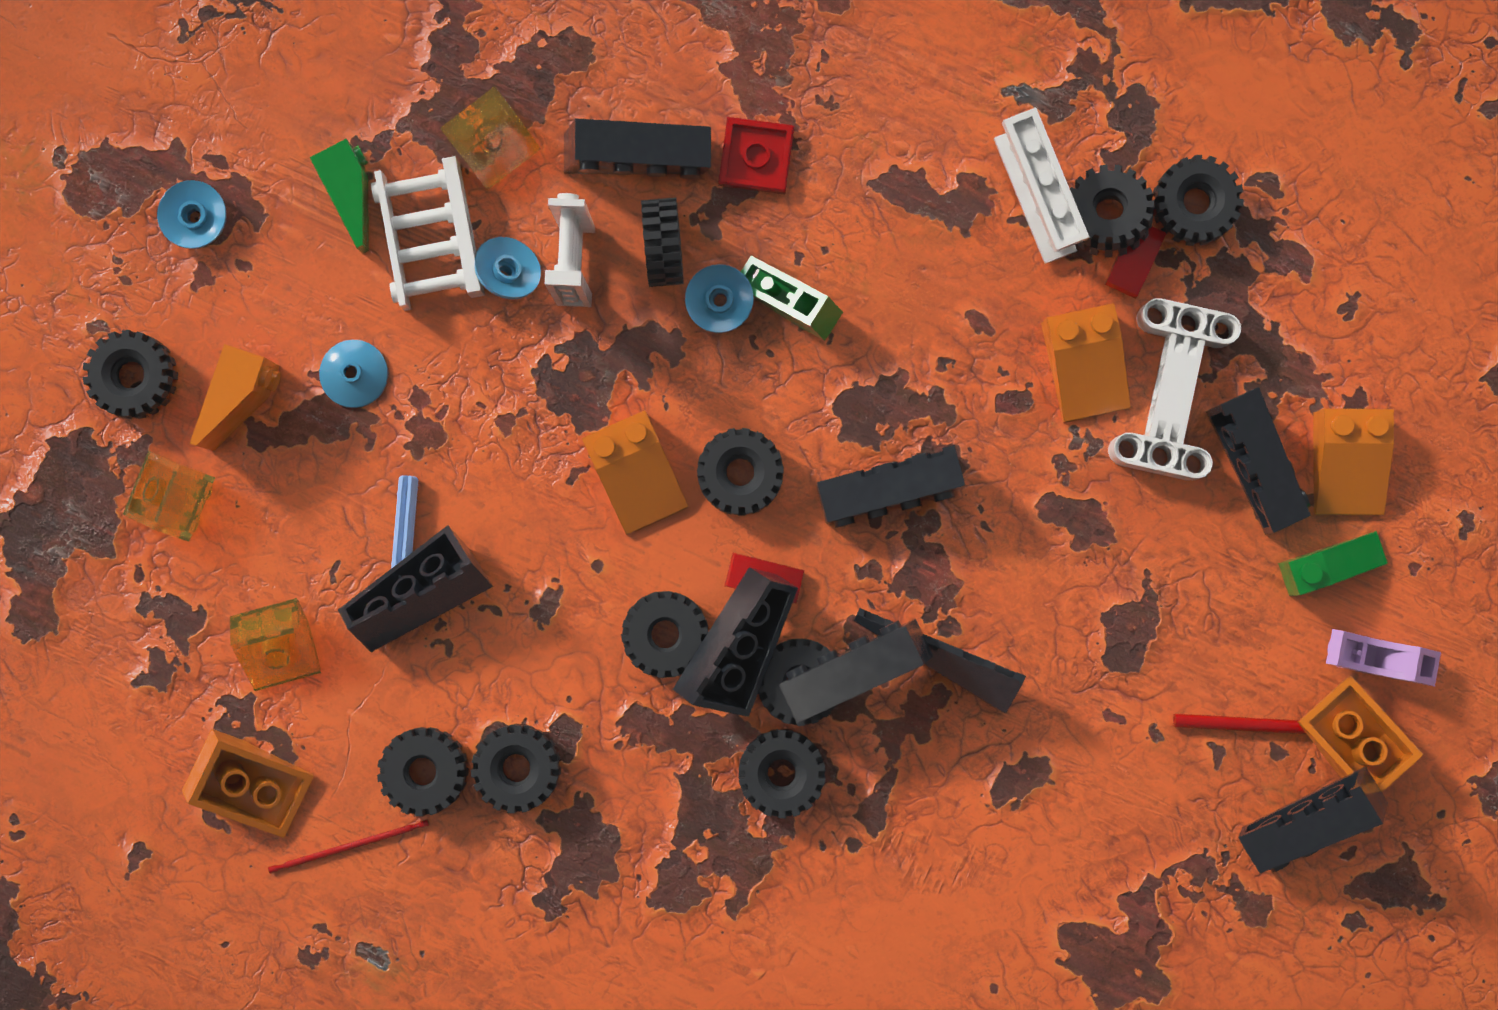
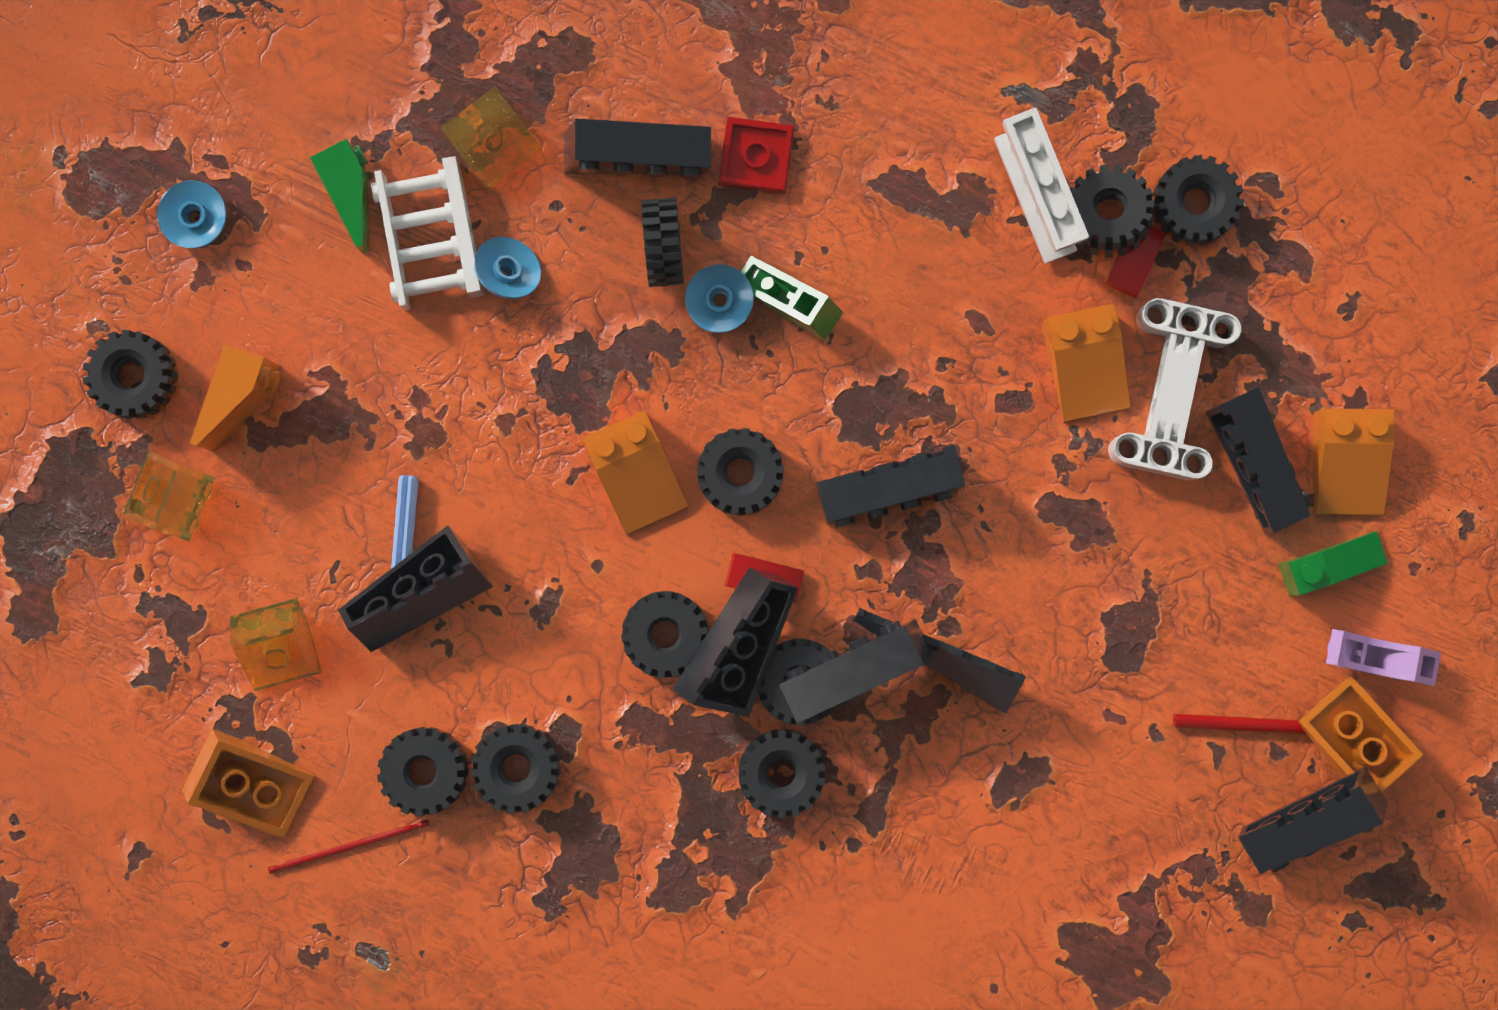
dark azure dish [319,340,388,408] -> none
white fence [545,193,595,307] -> none

